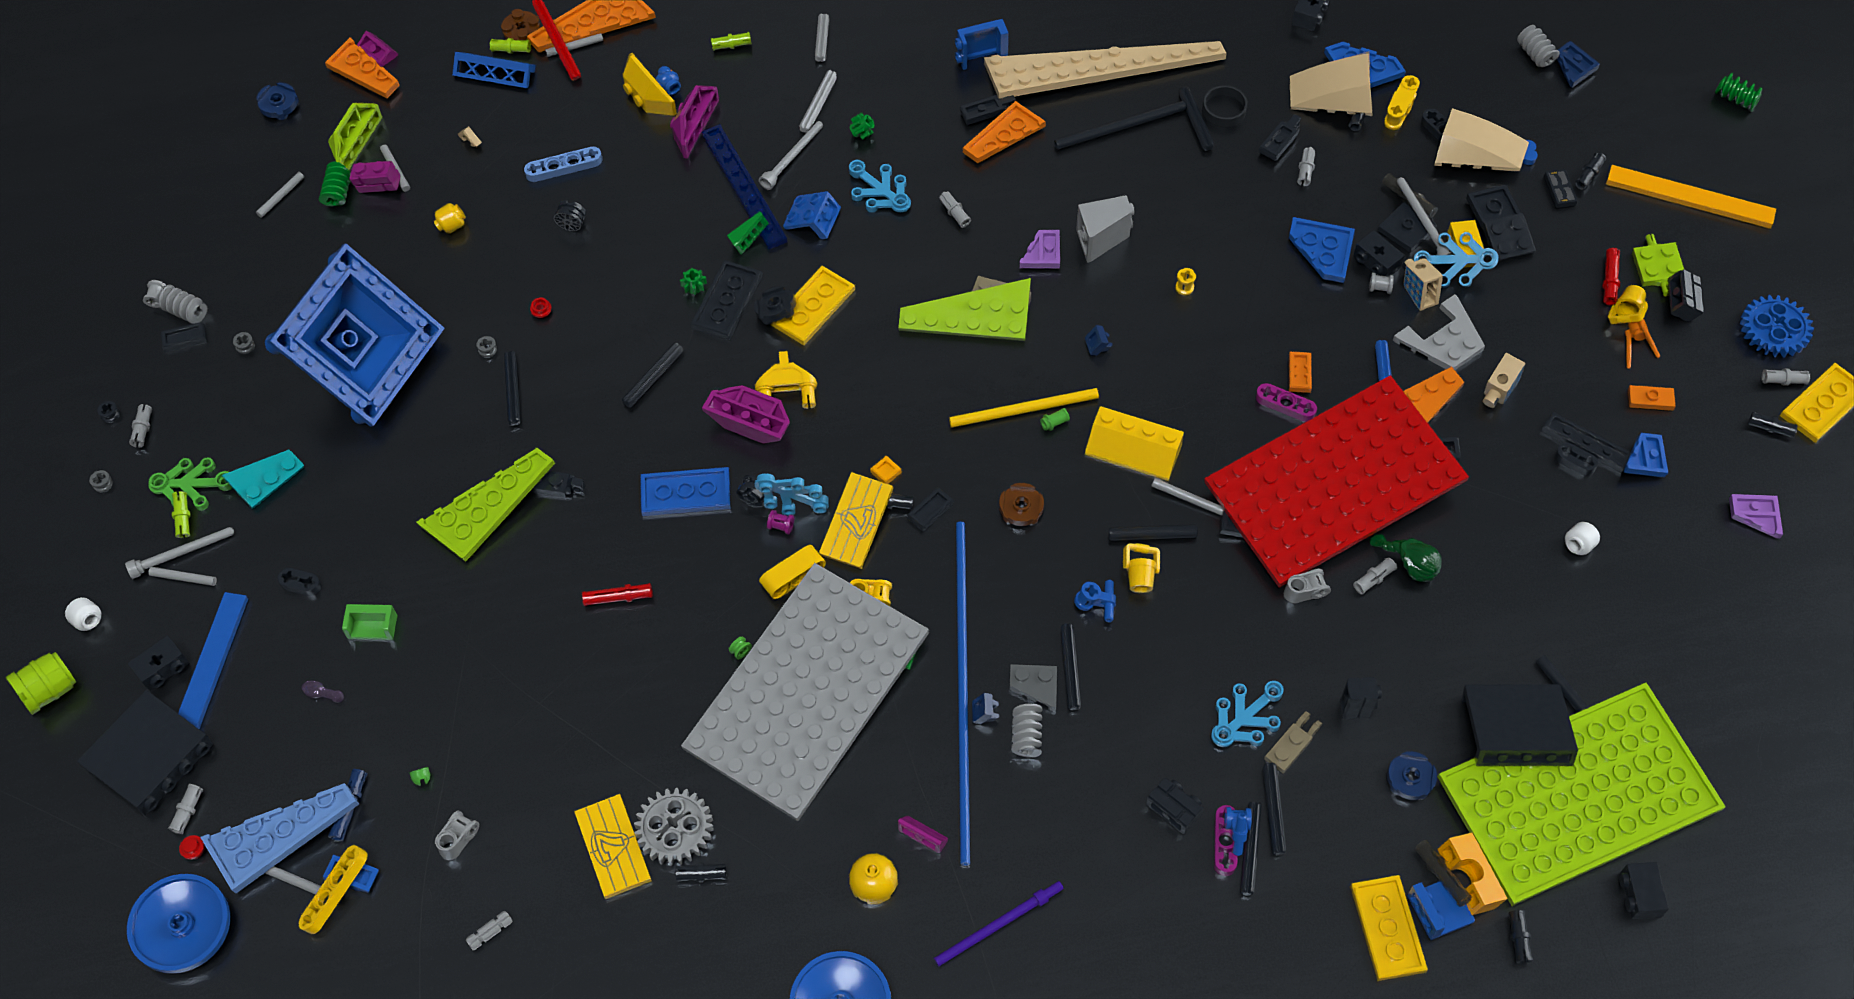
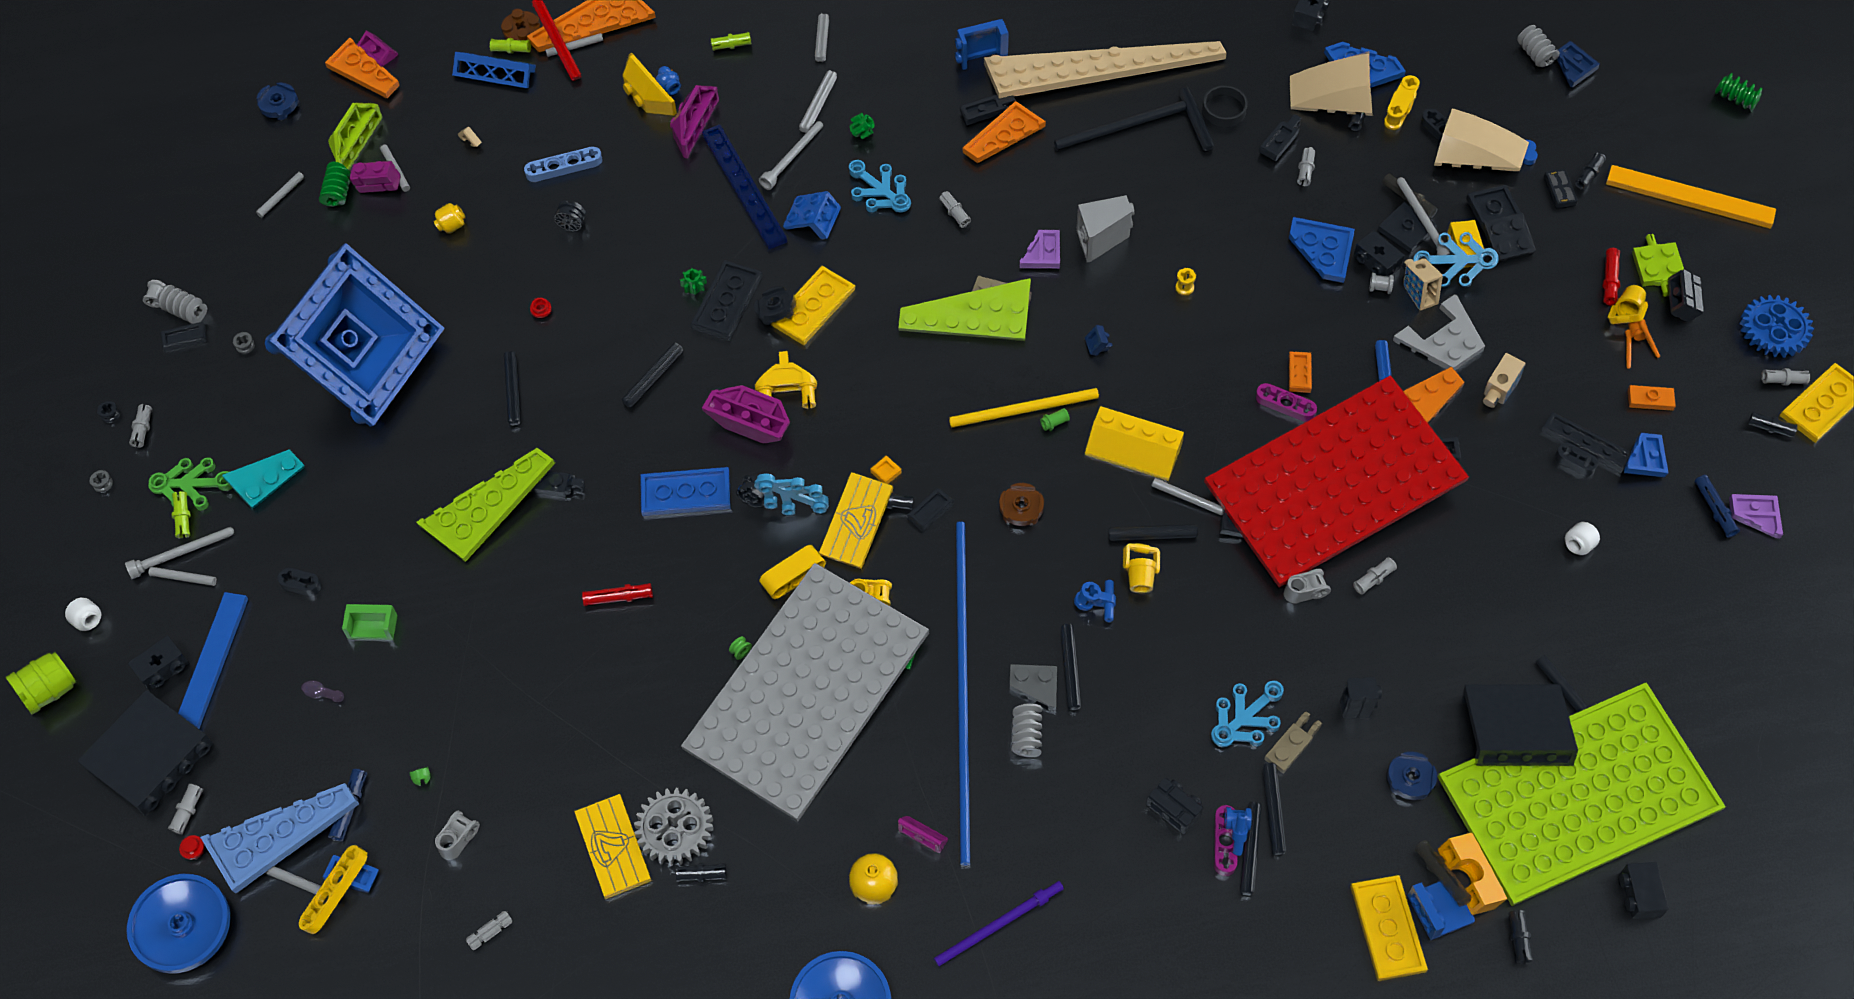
dark grey bush [476,336,497,357] -> none
green slope [727,211,769,254] -> none
magenta bush [767,510,795,535] -> none
dark blue tile [972,693,999,724] -> none
dark green hair [1370,534,1442,582] -> none
none -> dark blue pin [1694,475,1740,538]

